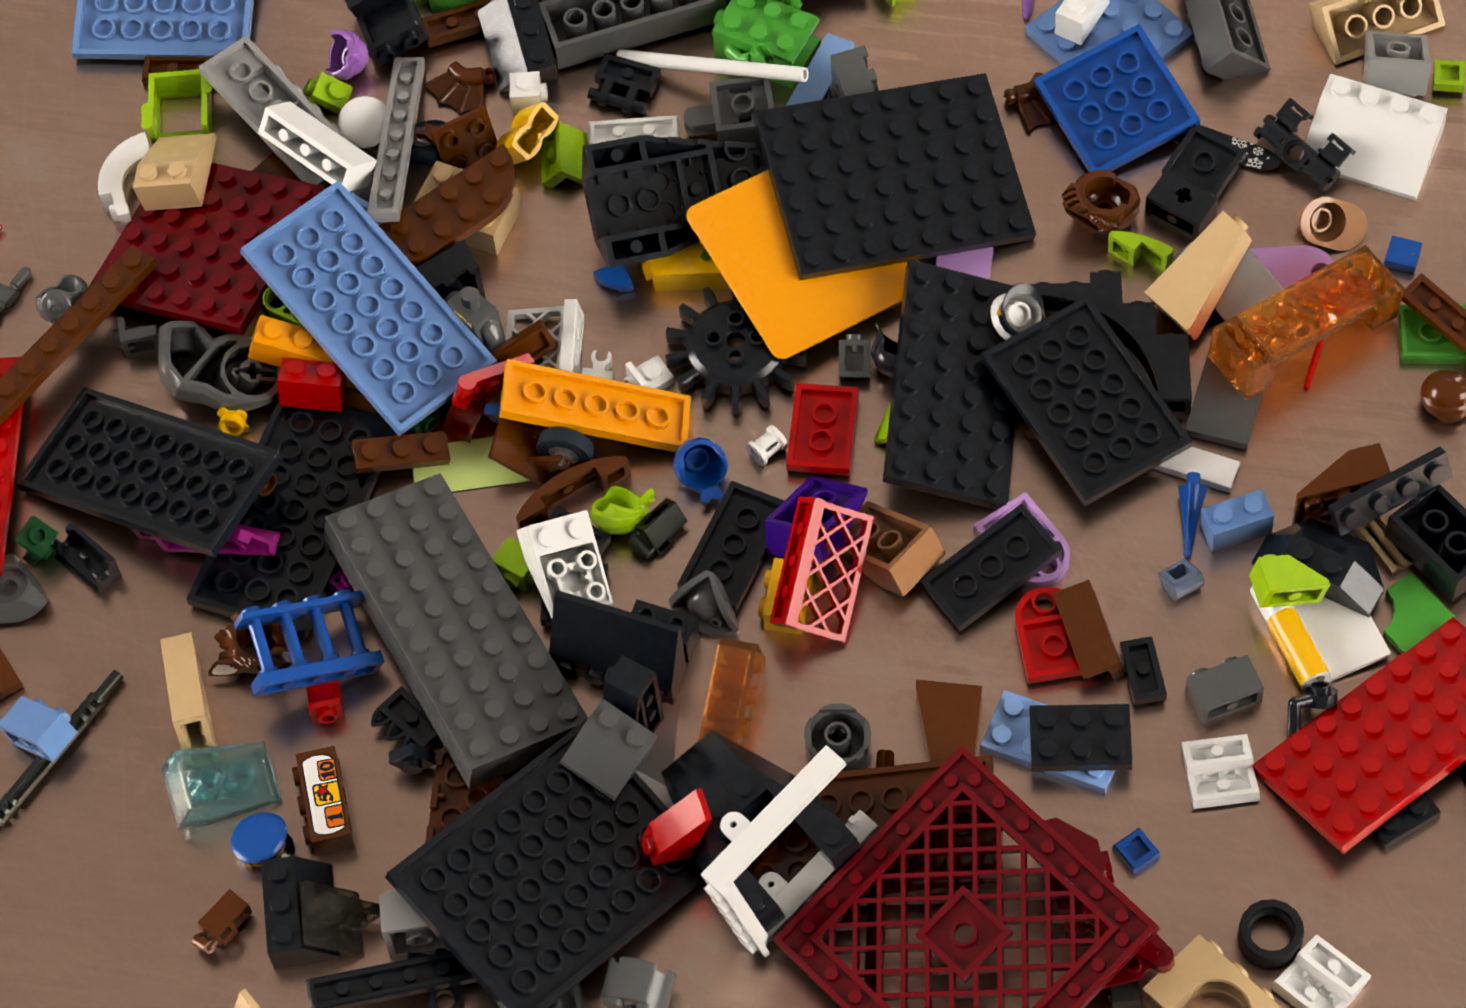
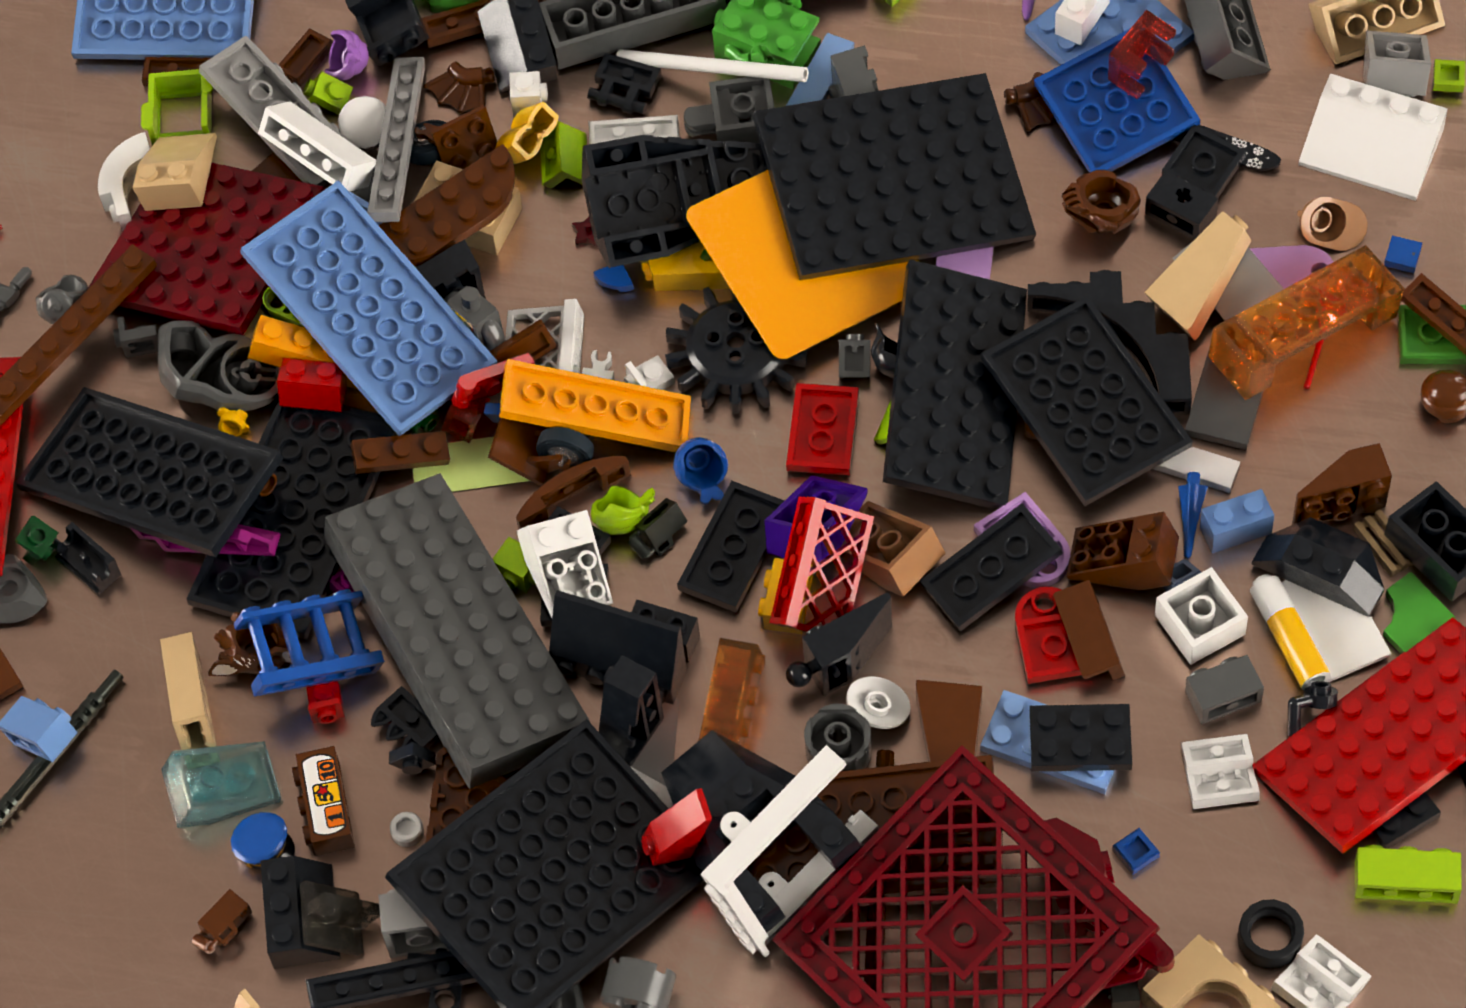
dark grey slope [560,699,658,801] -> none
dark grey hat [669,570,739,637] -> none
white bush [746,425,788,466] -> none
white piece [990,283,1046,340] -> none
lime slope [1108,231,1174,272] -> none
black plate [1119,636,1167,706] -> none
lime slope [1249,554,1330,608] -> none
black piece [1253,98,1356,192] -> none
black plate [1328,446,1453,536] -> none
none -> reddish brown tile [278,28,333,87]
none -> white tile [390,812,424,847]
none -> dark red piece [572,217,597,247]
none -> black slope [786,592,892,696]
none -> white dish [846,676,911,729]
none -> reddish brown slope [1066,511,1179,590]
none -> clear red panel [1108,10,1176,100]
none -> white brick [1155,567,1248,665]
none -> lime brick [1355,844,1462,904]

